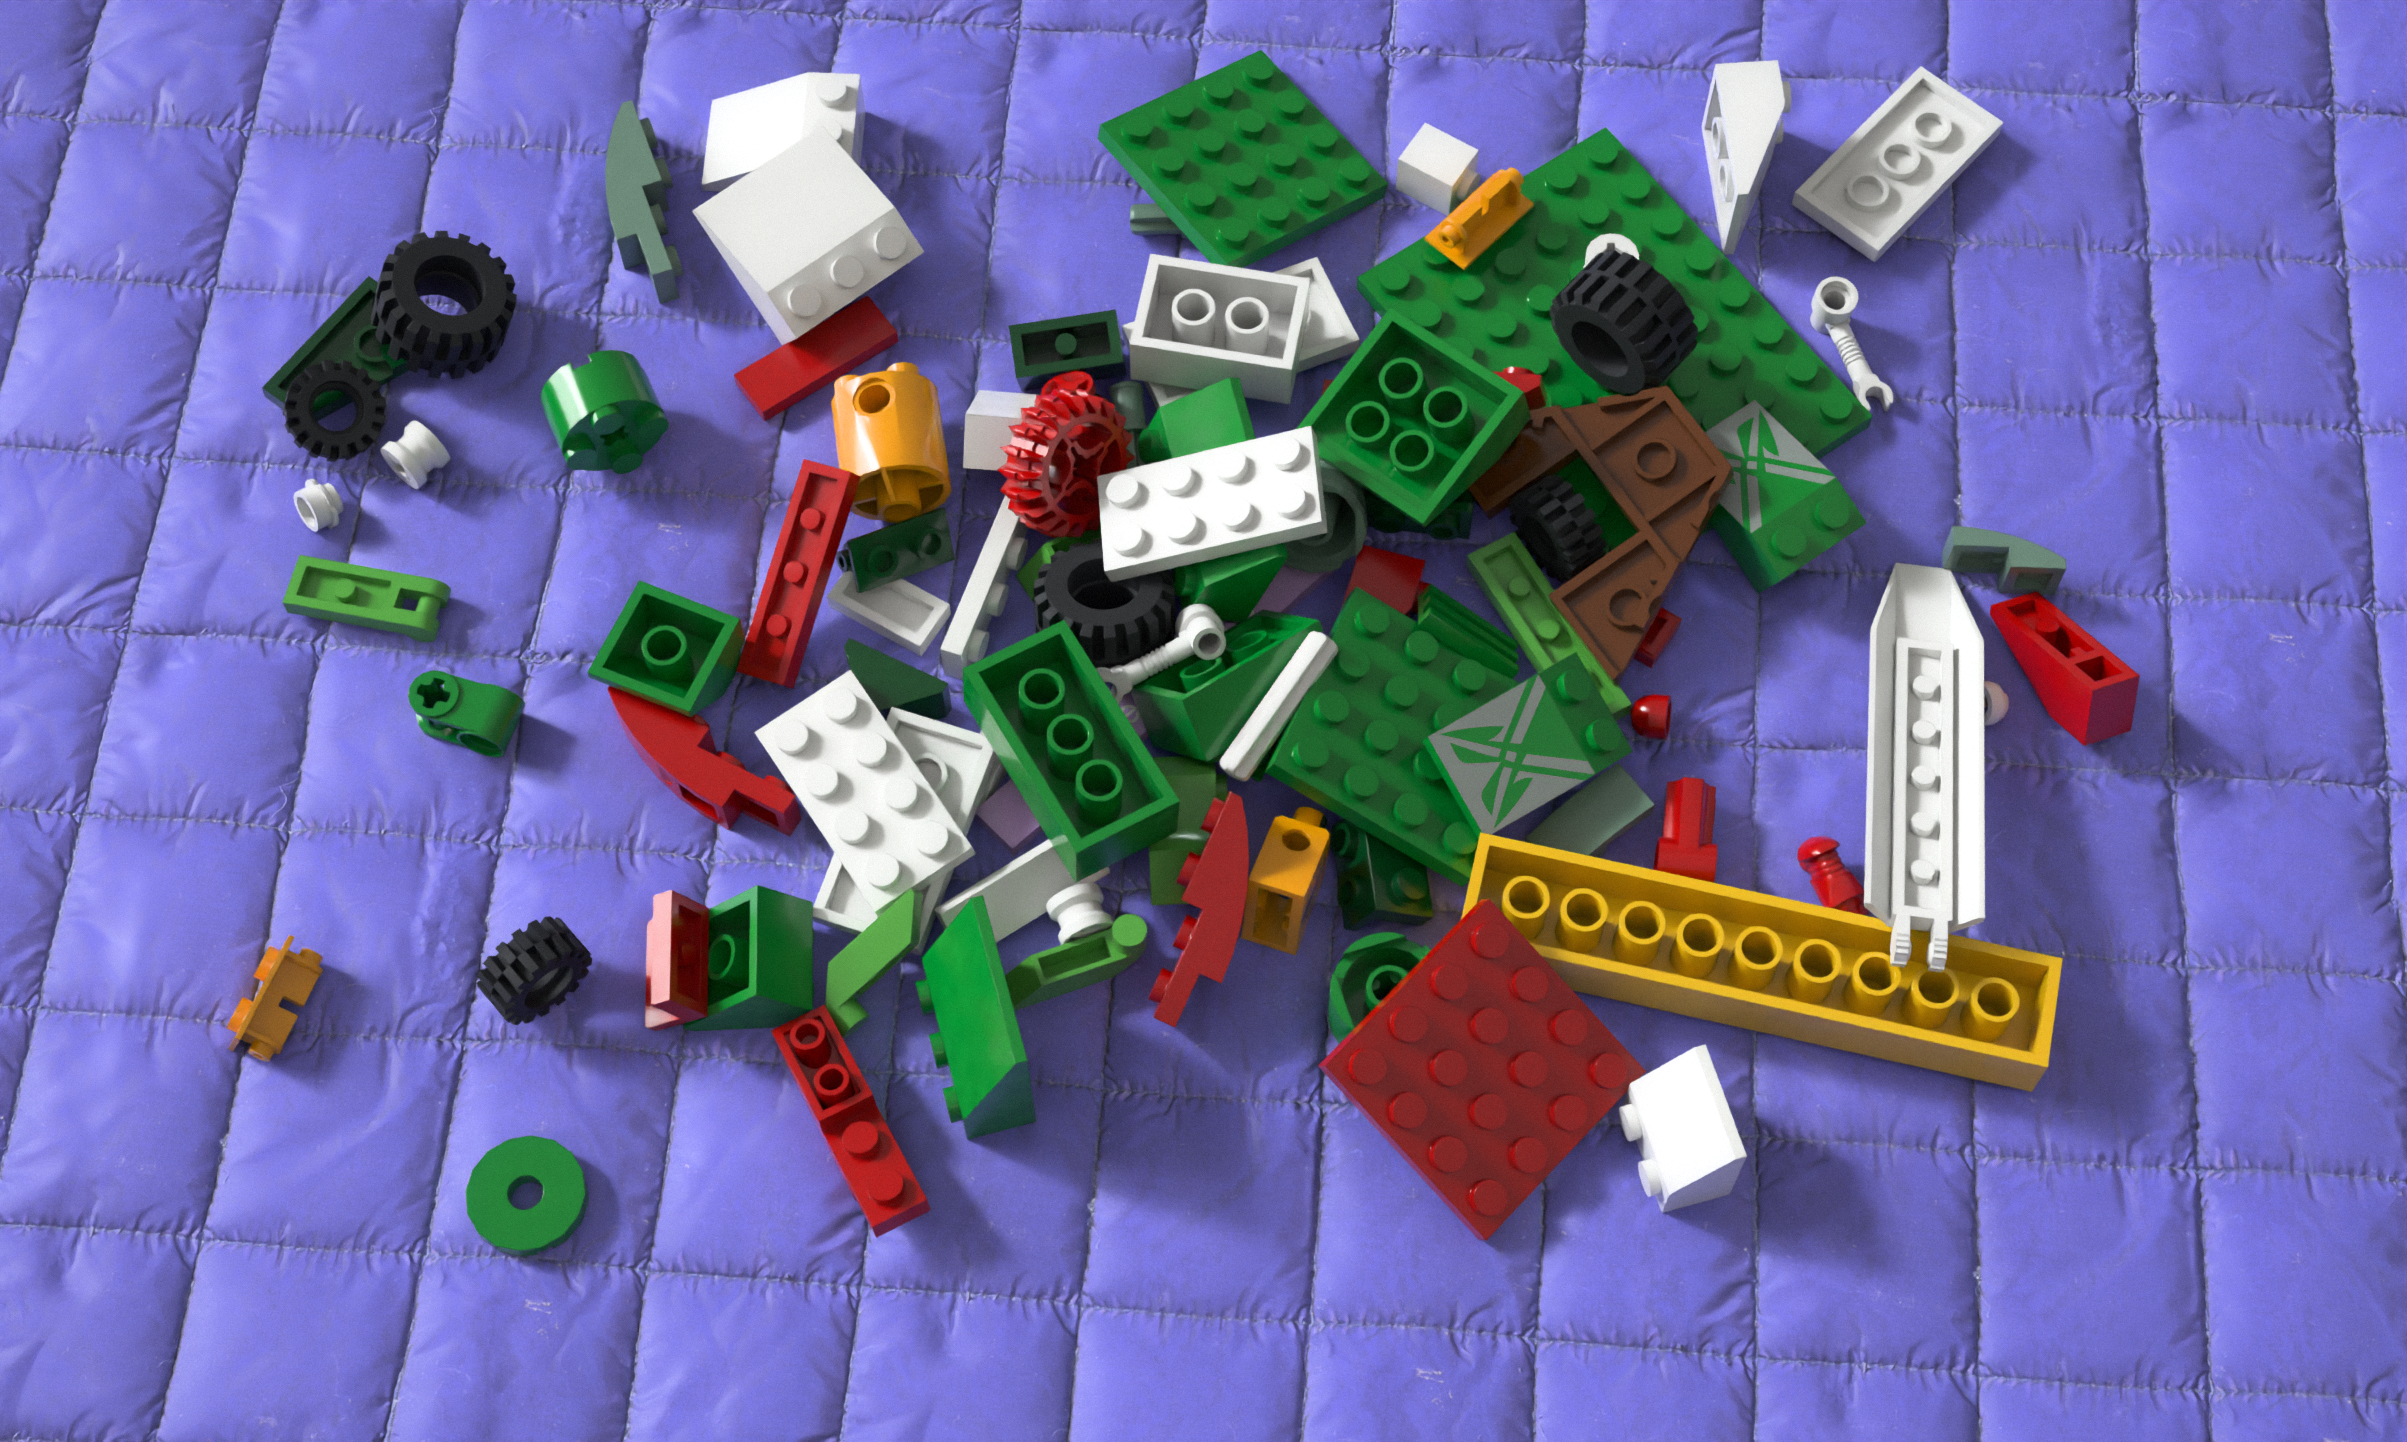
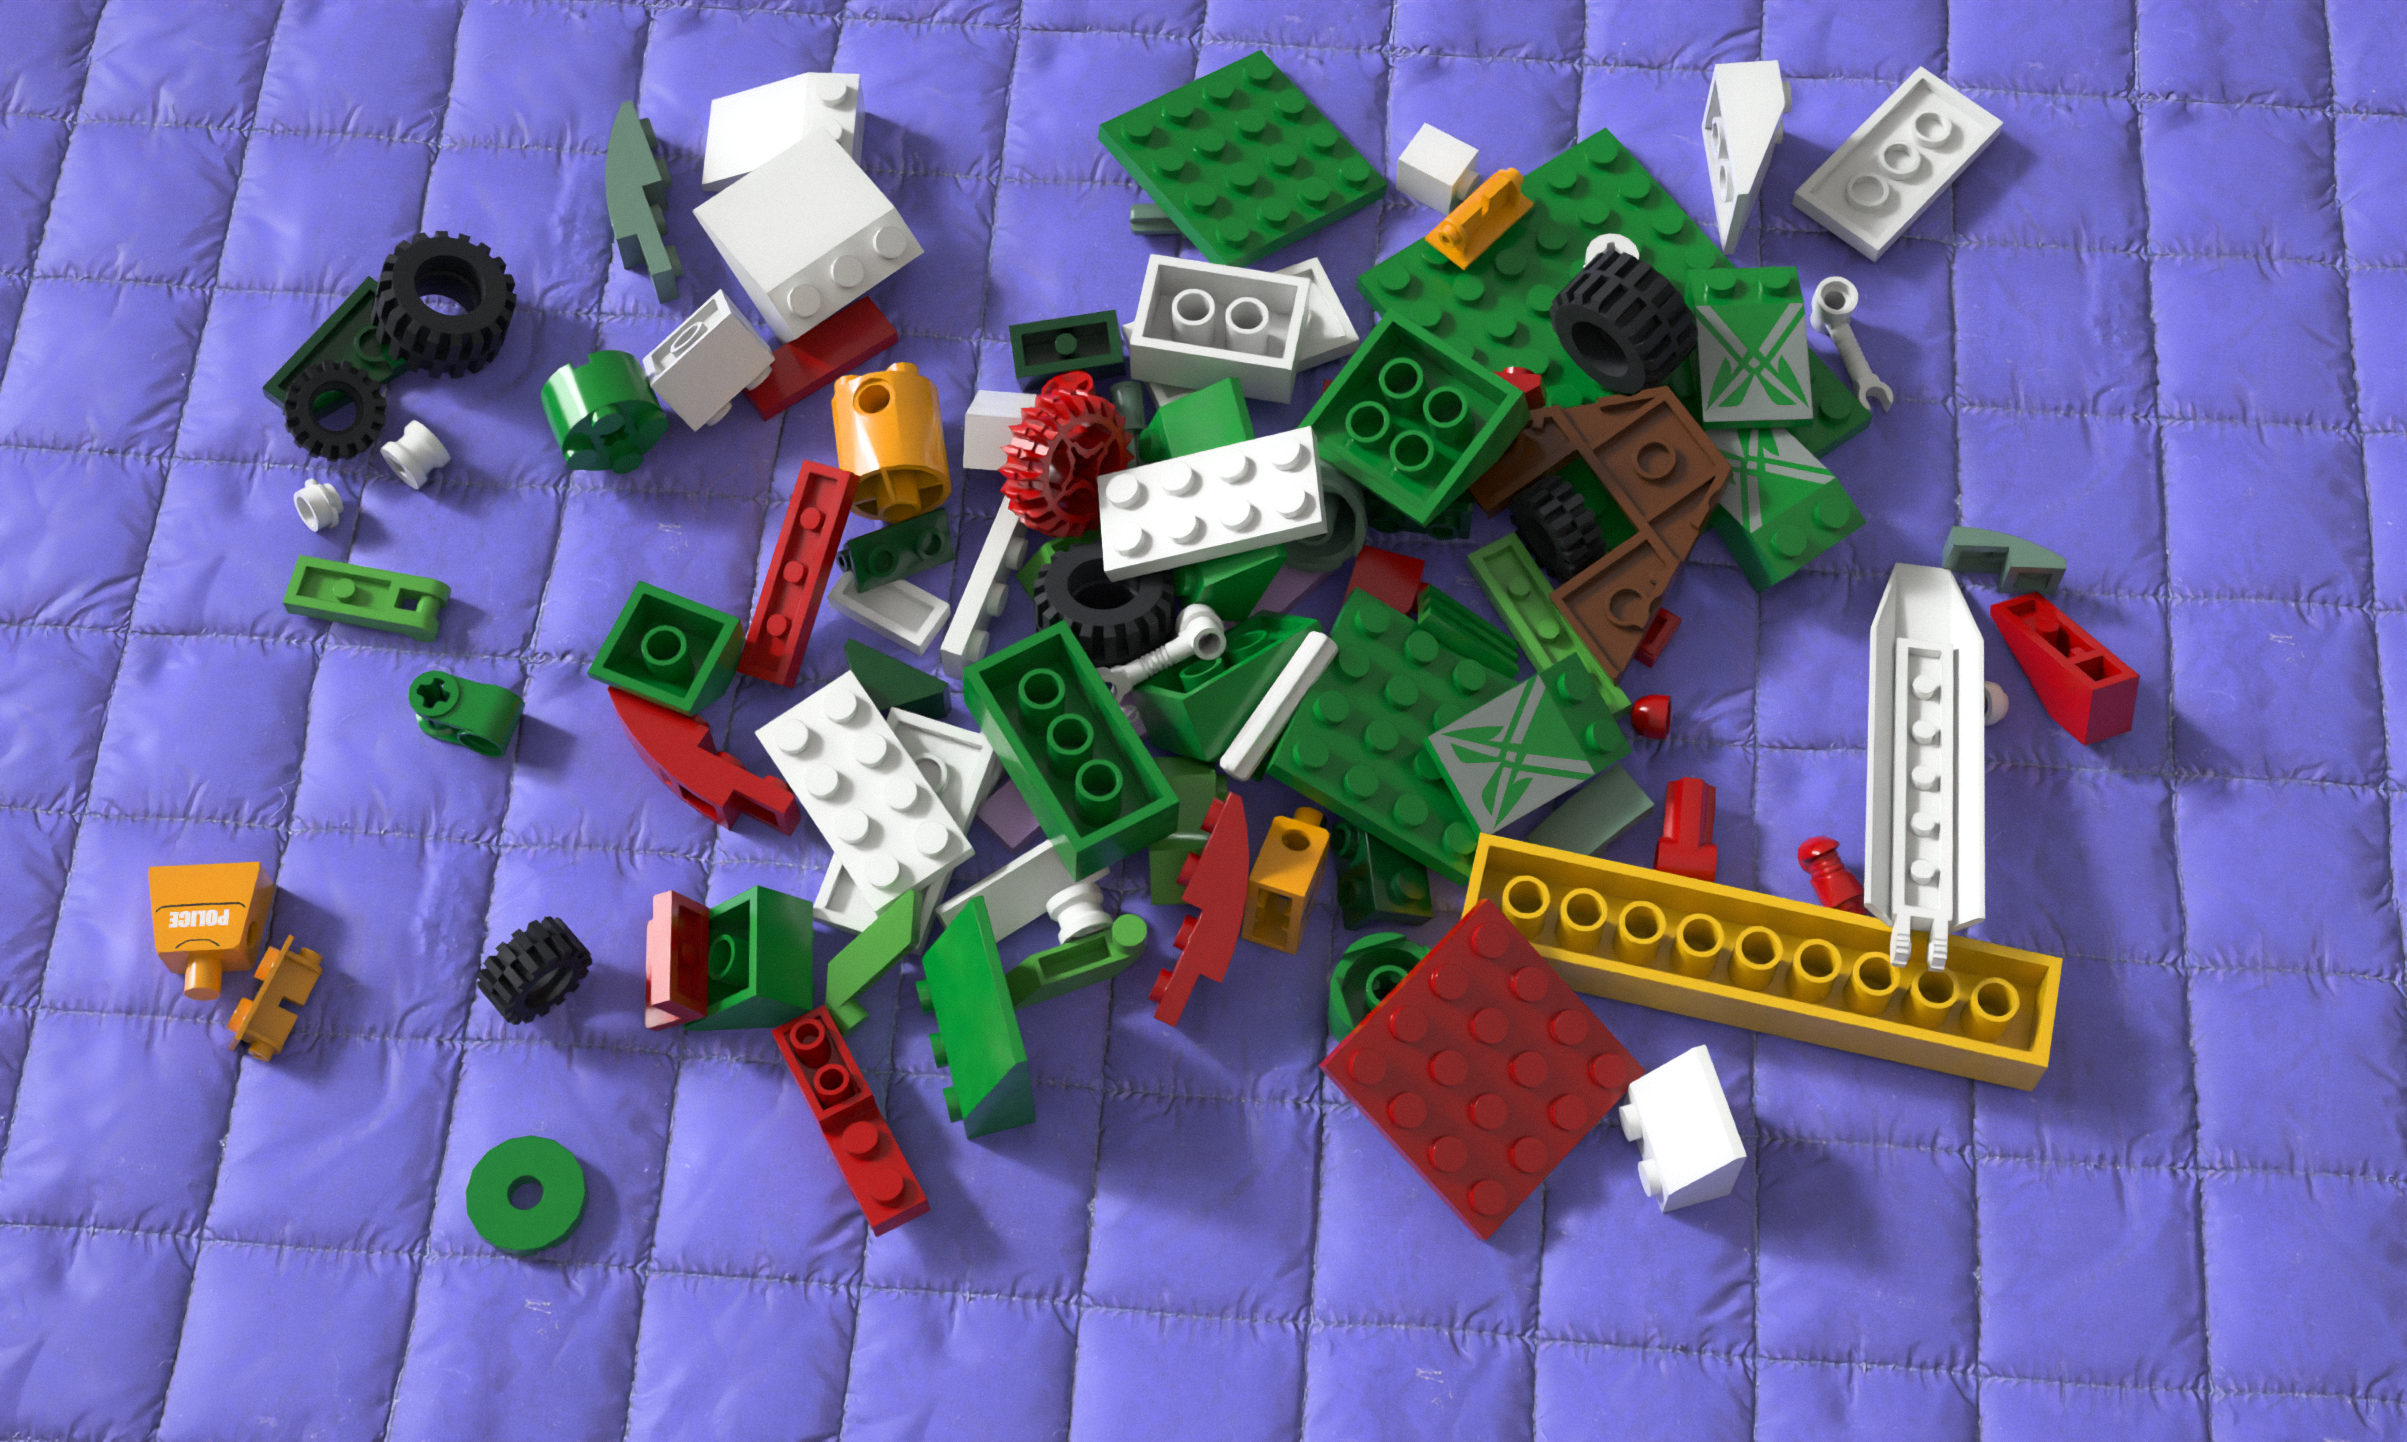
none -> light orange torso [148,862,274,1001]
none -> white slope [642,289,775,432]
none -> green slope [1684,266,1813,430]

